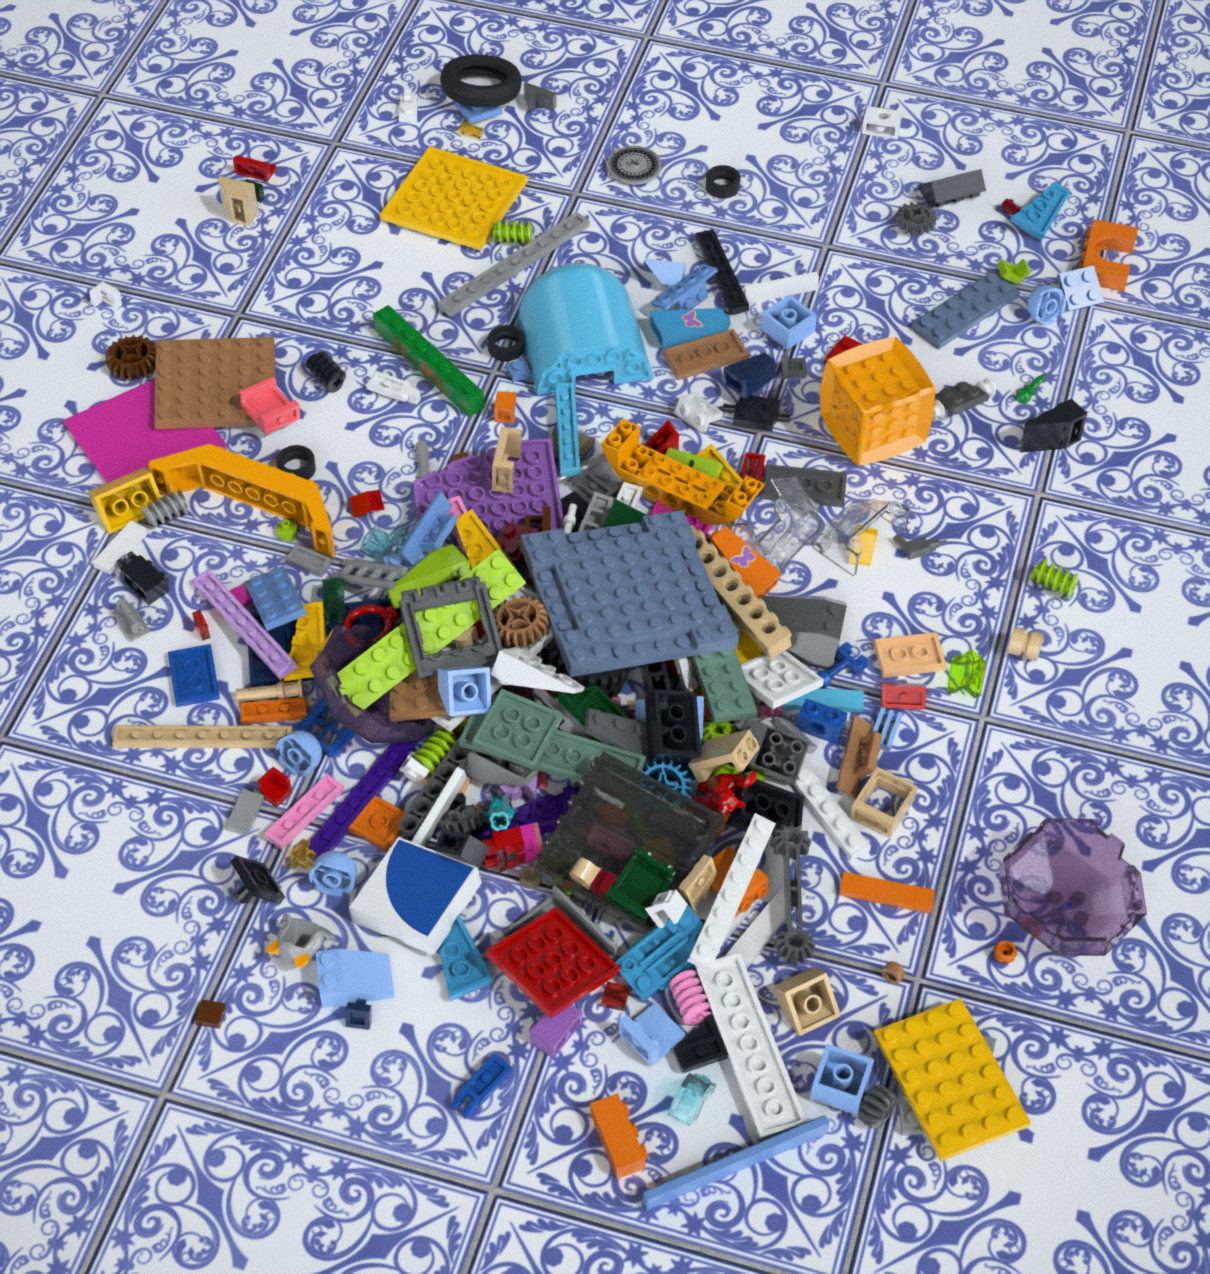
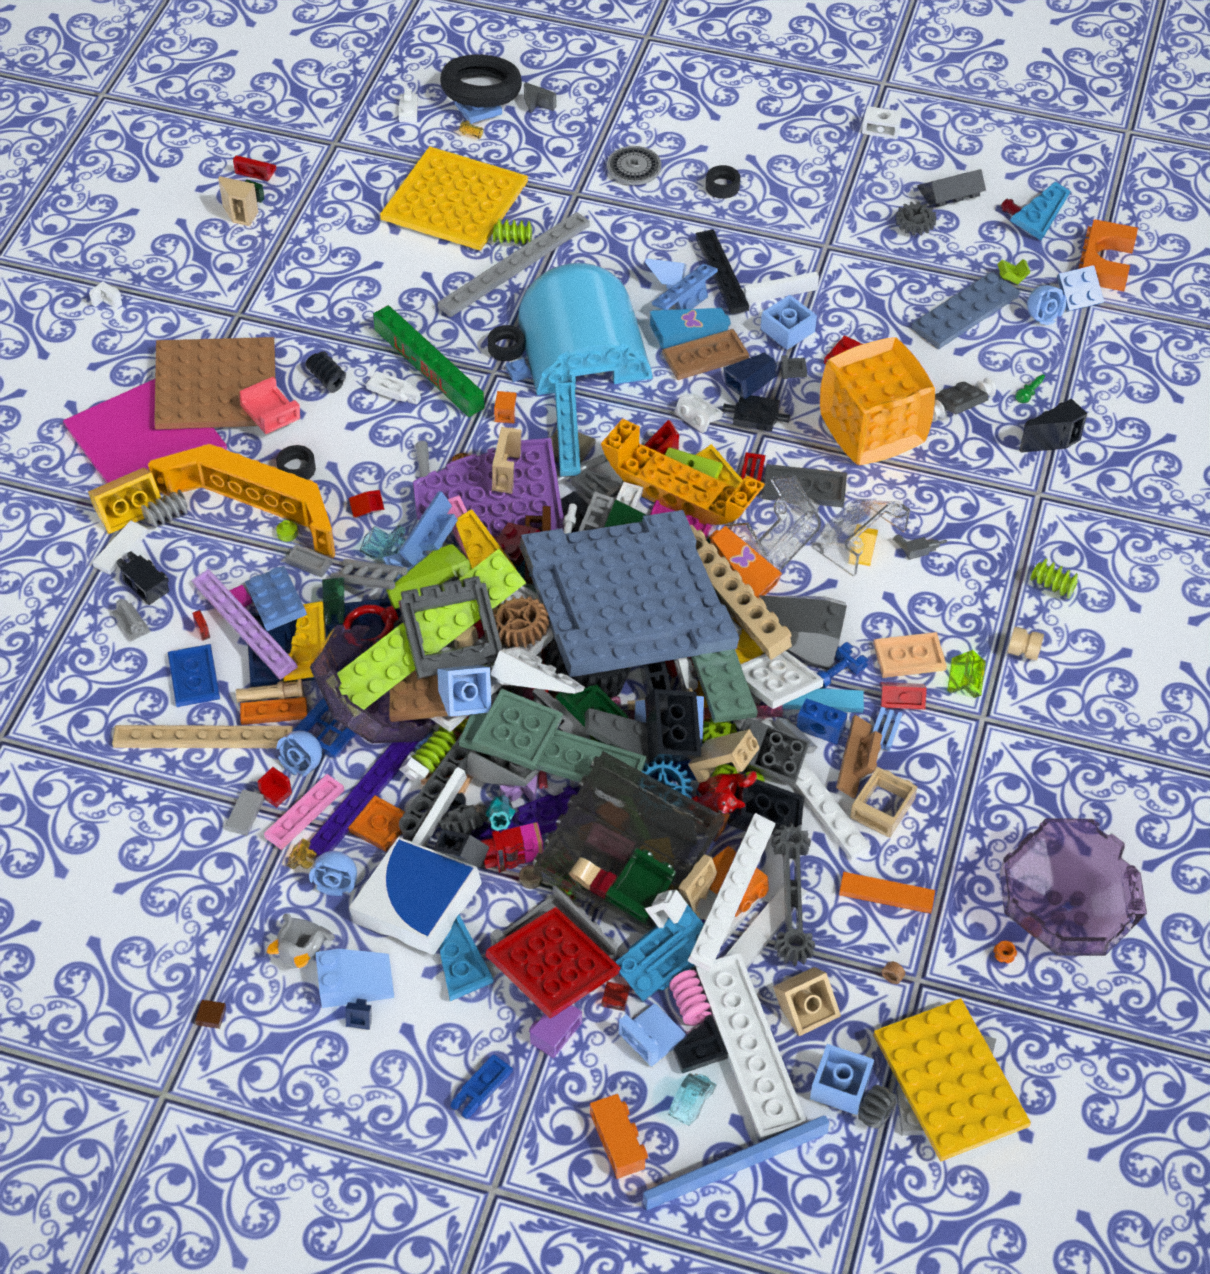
reddish brown gear [105,334,157,381] -> none
black tile [230,855,286,904] -> none

